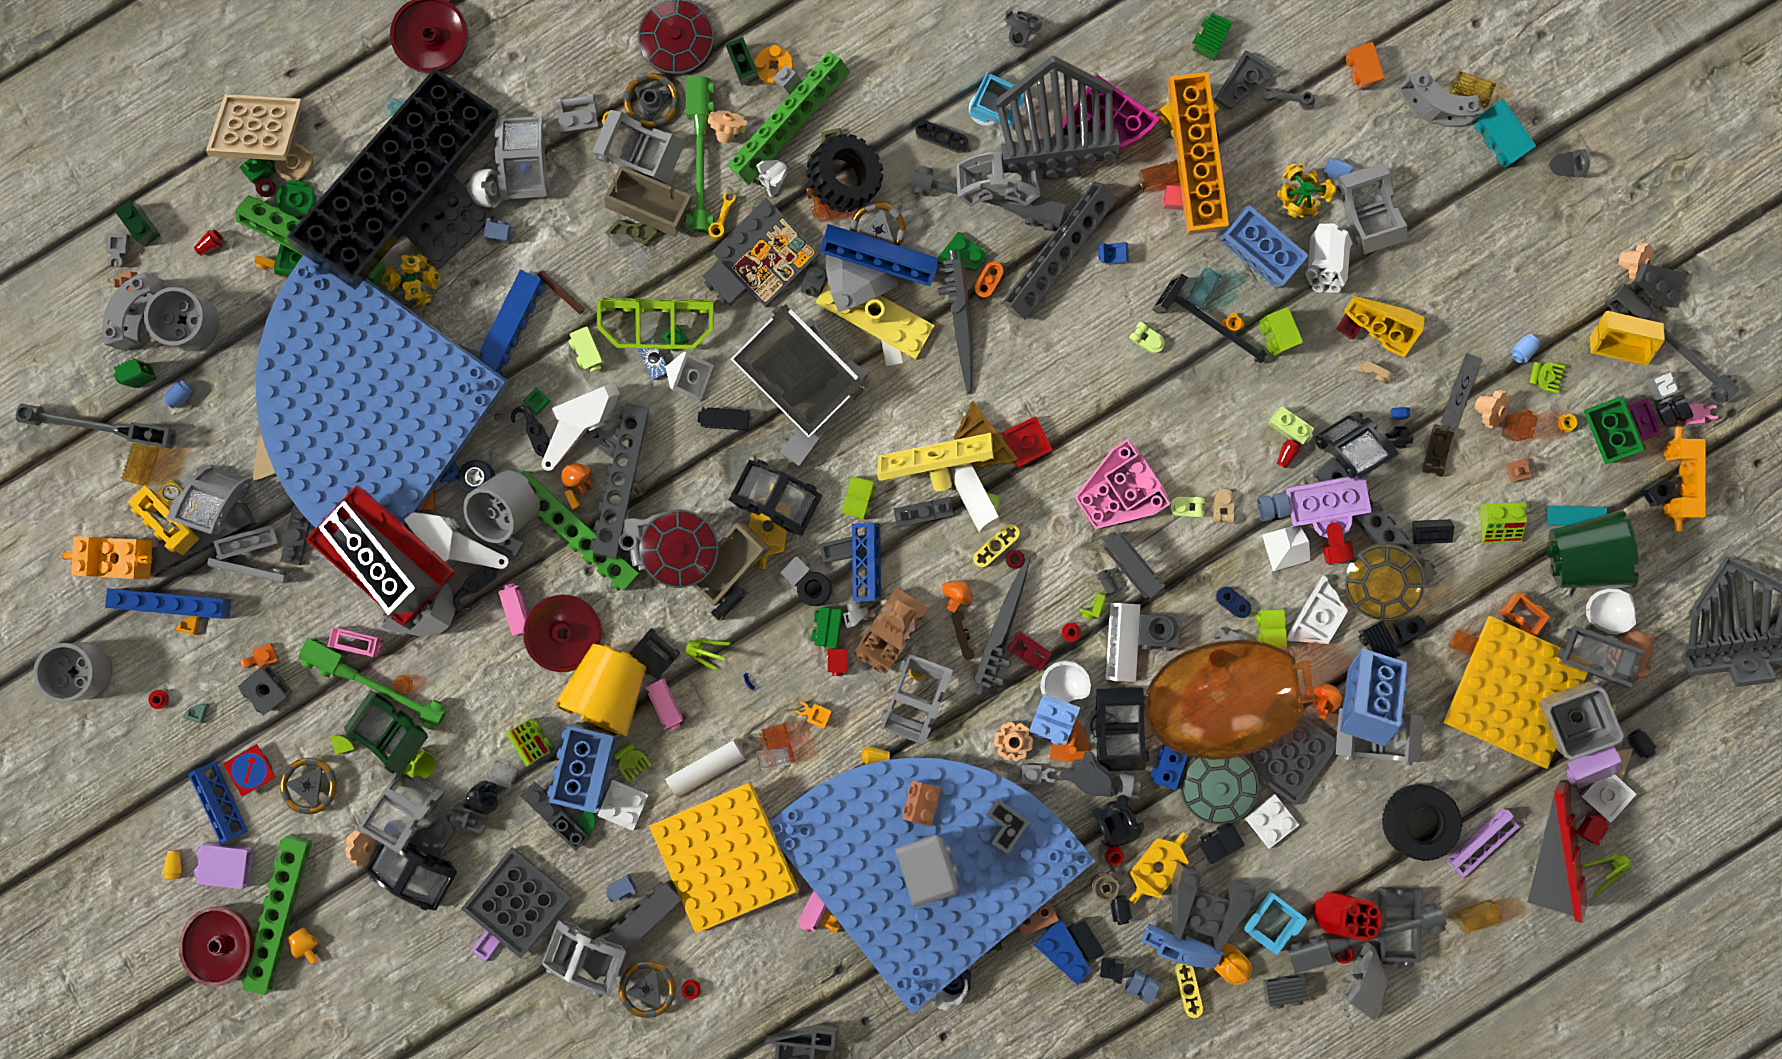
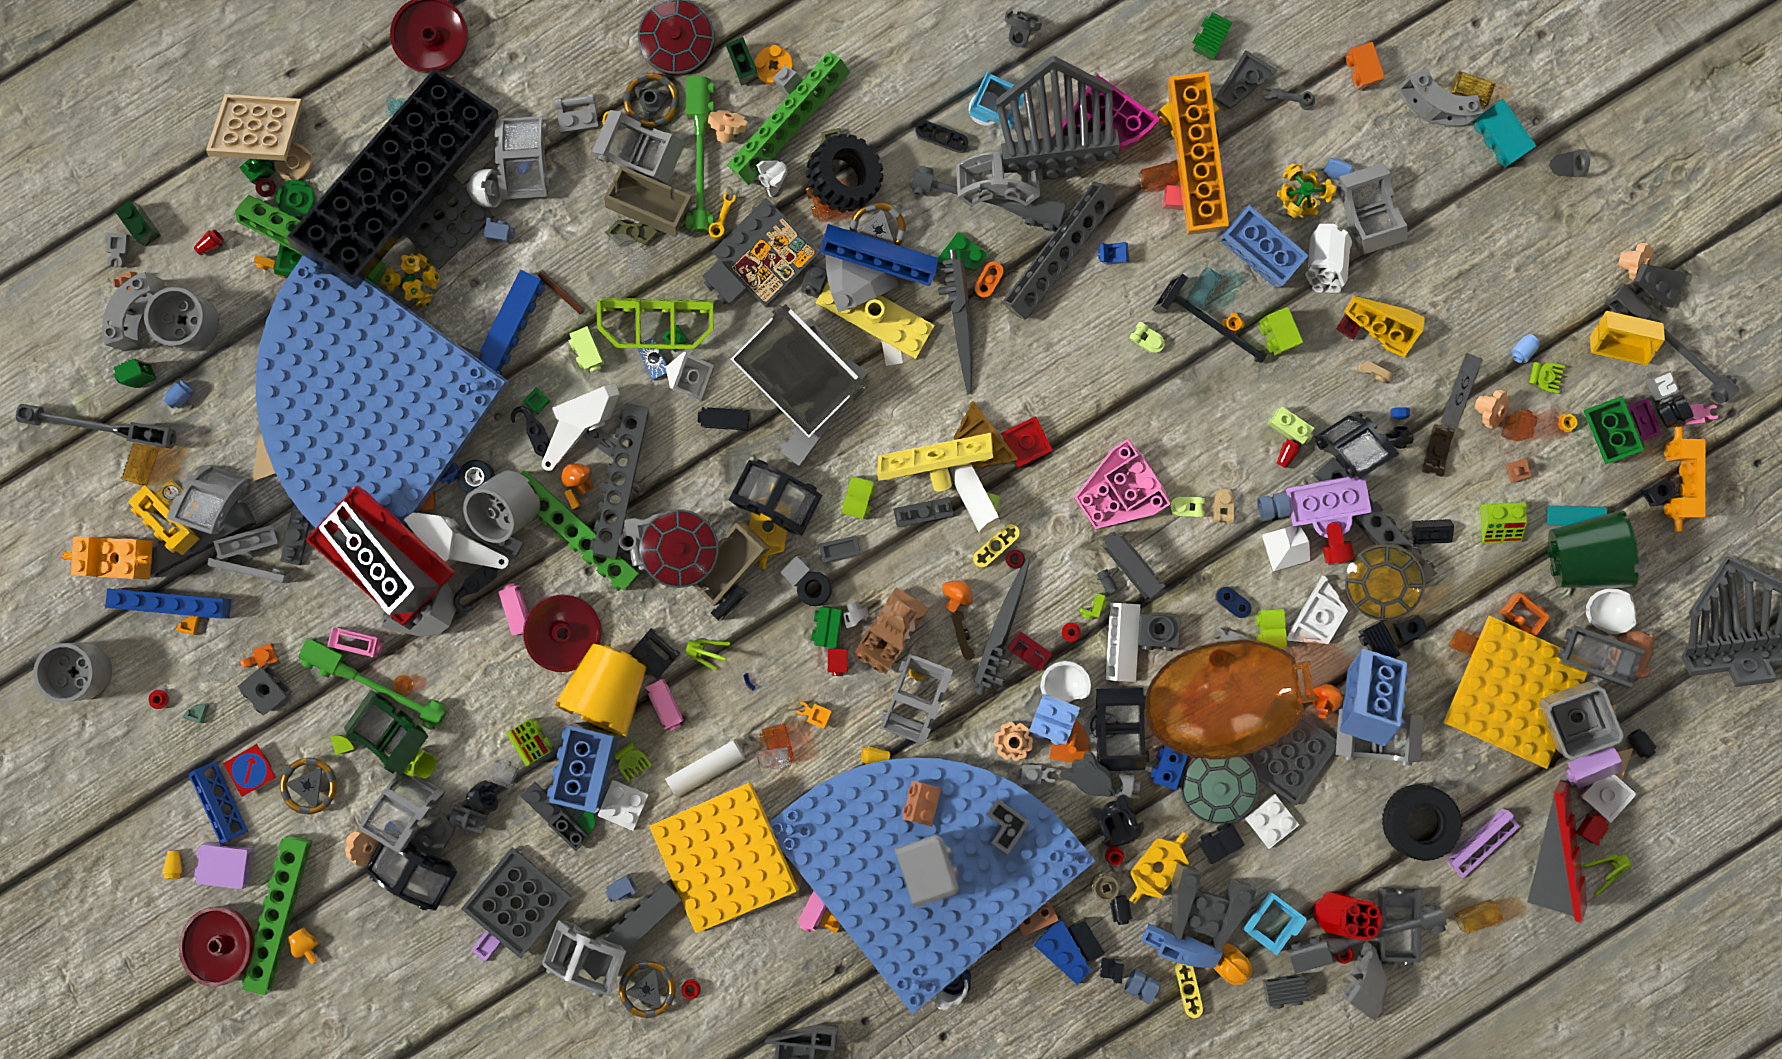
blue fence [852,523,881,601] -> none

